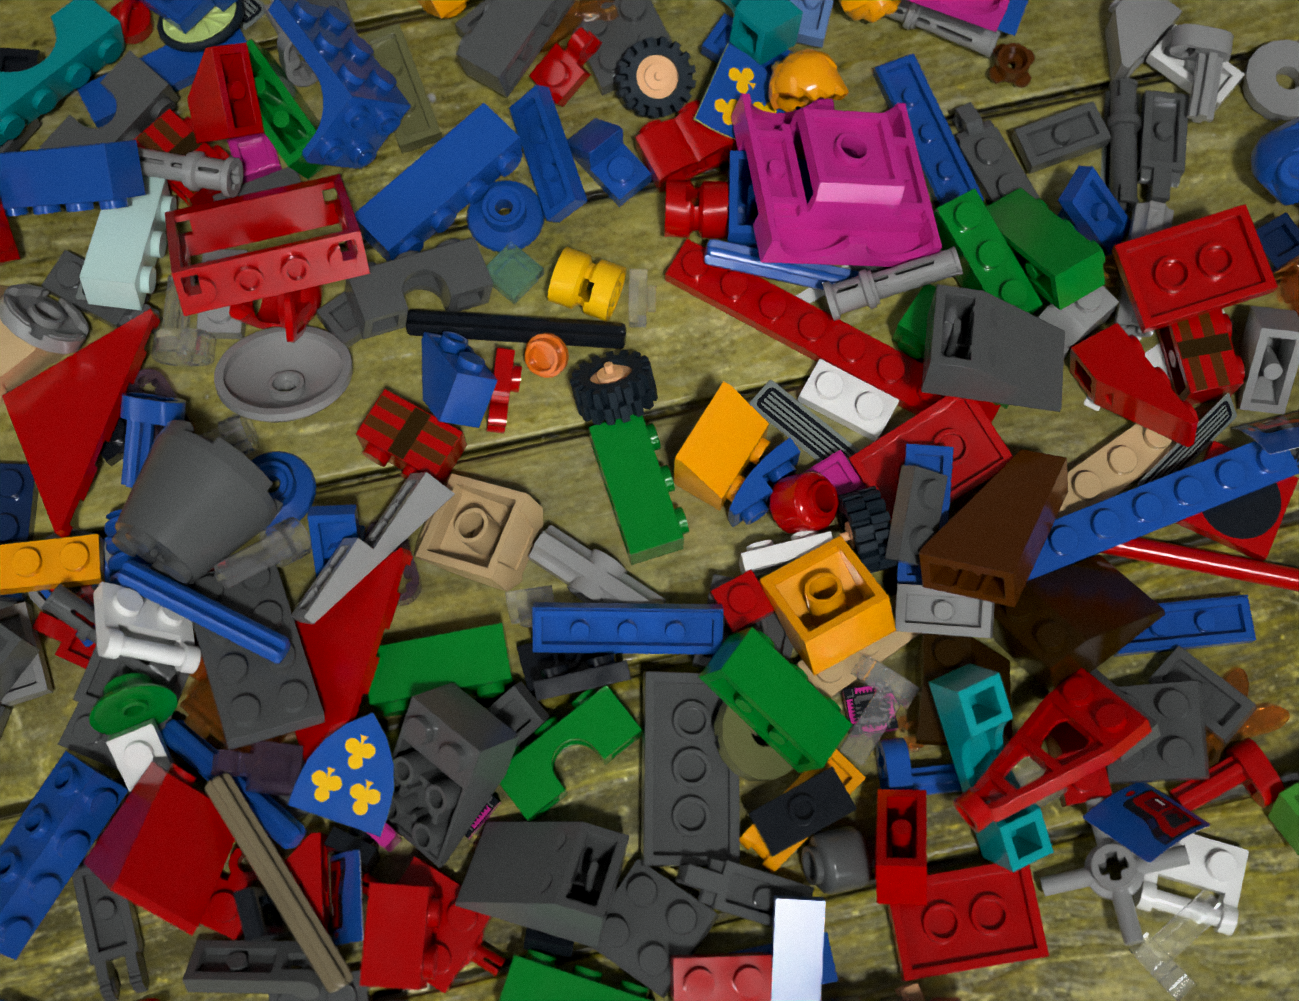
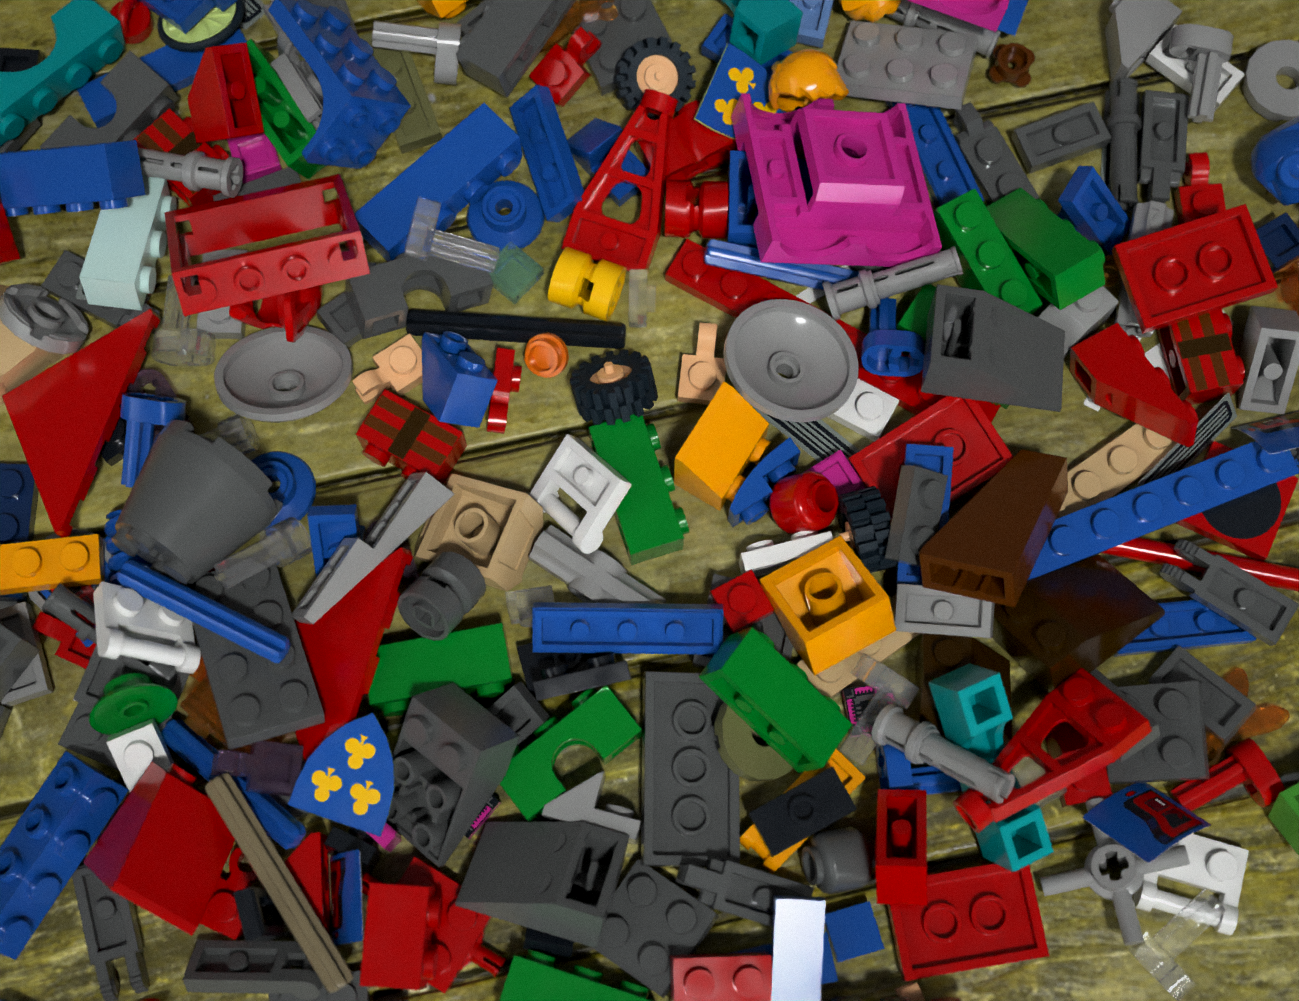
none -> light grey plate [271,52,323,130]
none -> light nougat plate [352,333,422,405]
none -> light grey piece [372,20,462,85]
none -> dark grey wheel [397,552,486,641]
none -> clear piece [403,196,500,273]
none -> white plate [529,434,632,554]
none -> light grey slope [542,771,641,845]
none -> red plate [561,89,678,278]
none -> light nougat plate [677,322,726,405]
none -> light grey dish [724,299,859,422]
none -> blue tile [825,901,885,963]
none -> light grey plate [837,20,978,110]
none -> blue piece [861,297,925,377]
none -> light grey pin [871,704,1015,803]
none -> dark grey hinge [1159,539,1299,646]
none -> red plate [1174,152,1226,225]

